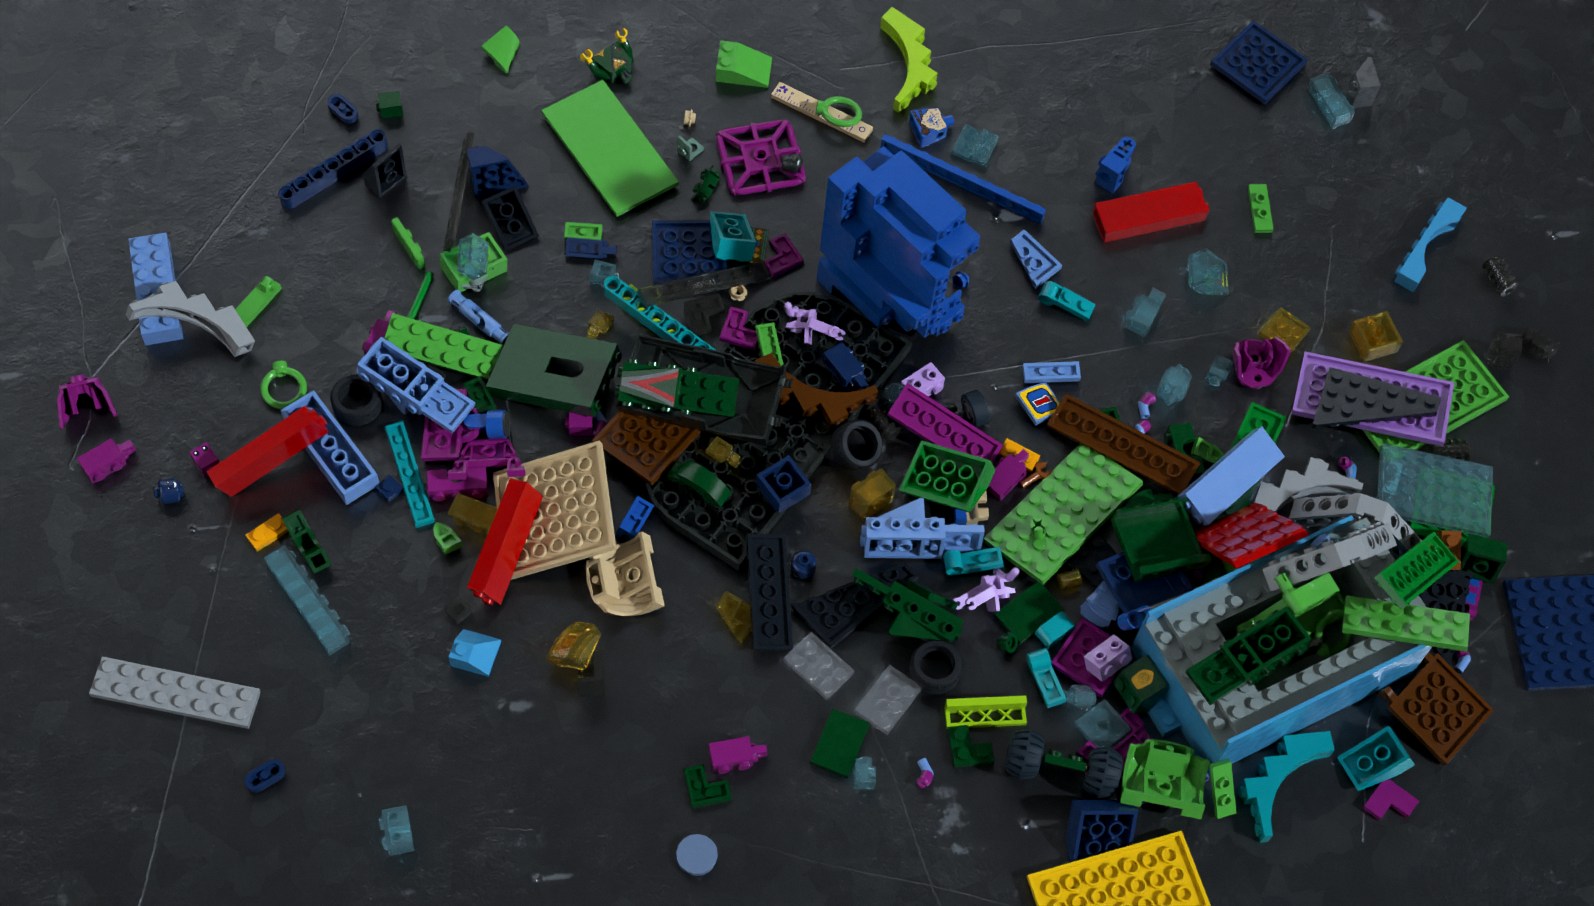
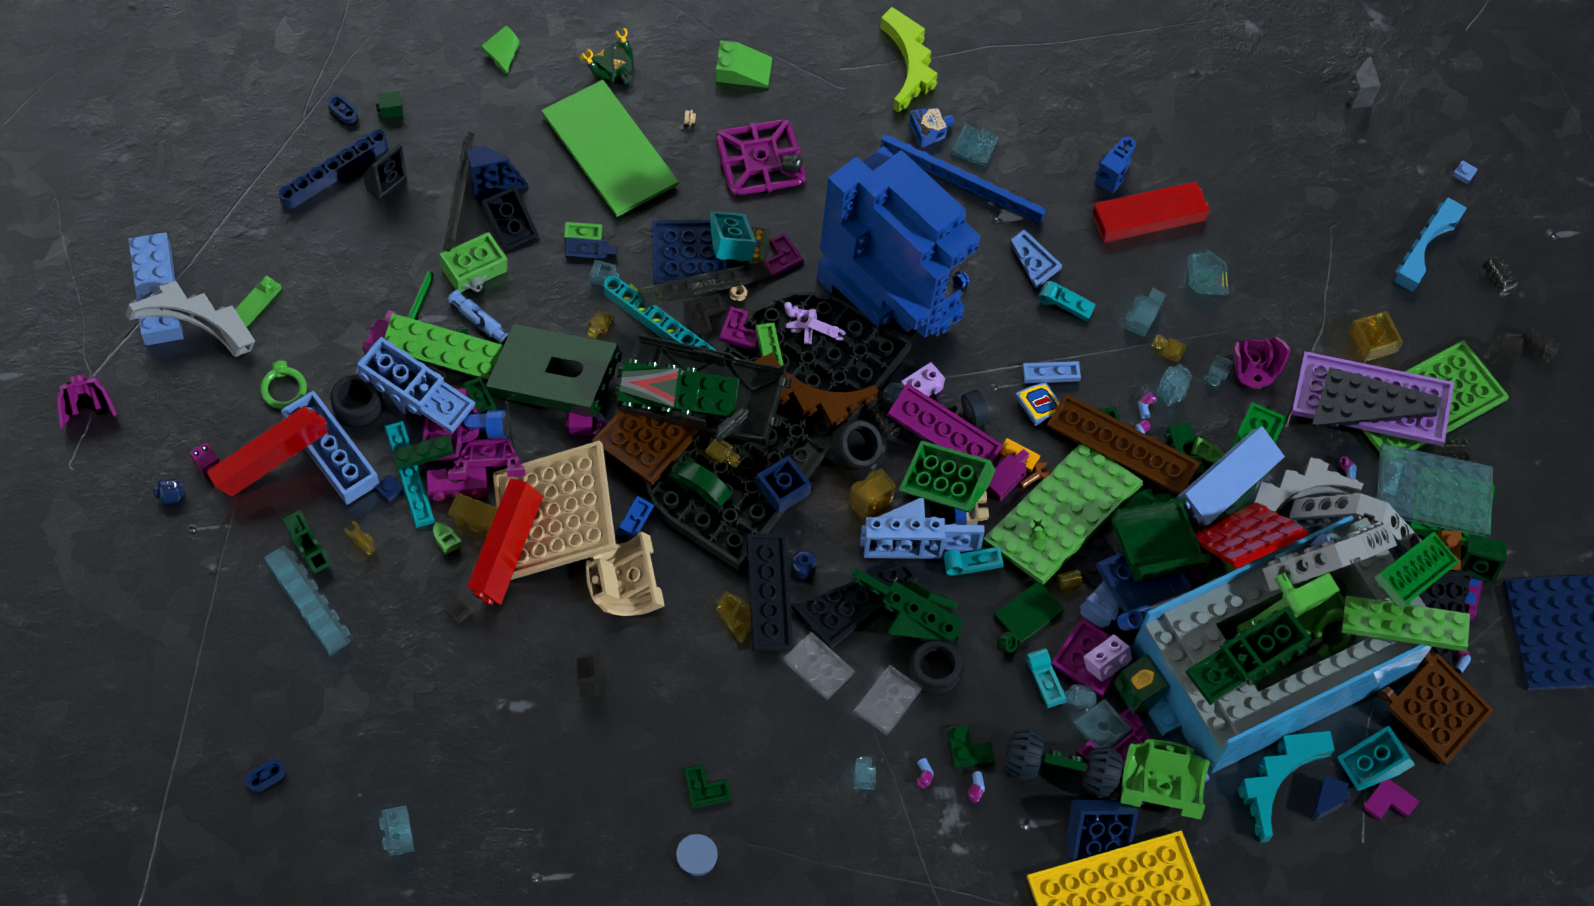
magenta hinge [77,438,136,484] -> none
light grey plate [89,656,261,729] -> none
light orange plate [245,513,288,552] -> none
bright green plate [391,217,425,270] -> none
dark azure slope [449,629,502,677] -> none
clear light blue brick [457,233,488,280] -> none
clear yellow slope [546,622,601,670] -> none
sand green bracket [677,136,704,161] -> none
dark green hinge [691,165,720,203] -> none
magenta hinge [708,736,768,774] -> none
tan tile [771,82,873,143] -> none
dark green tile [810,708,870,779] -> none
bright green piece [815,96,862,127] -> none
dark blue hinge [823,342,868,390] -> none
lime fence [944,695,1027,729] -> none
lavender piece [952,567,1019,612] -> none
teal beam [1035,611,1076,649] -> none
bright green plate [1209,759,1236,819] -> none
dark blue plate [1210,20,1308,104] -> none
bright green plate [1247,184,1274,233] -> none
clear yellow plate [1258,307,1311,354] -> none
clear light blue brick [1307,72,1355,129] -> none
none -> clear yellow plate [344,521,375,555]
none -> dark green plate [393,434,455,471]
none -> pearl dark grey piece [714,408,749,443]
none -> arm [968,771,985,803]
none -> clear yellow plate [1152,335,1187,363]
none -> dark blue slope [1312,776,1350,820]
none -> medium blue plate [1452,160,1478,185]

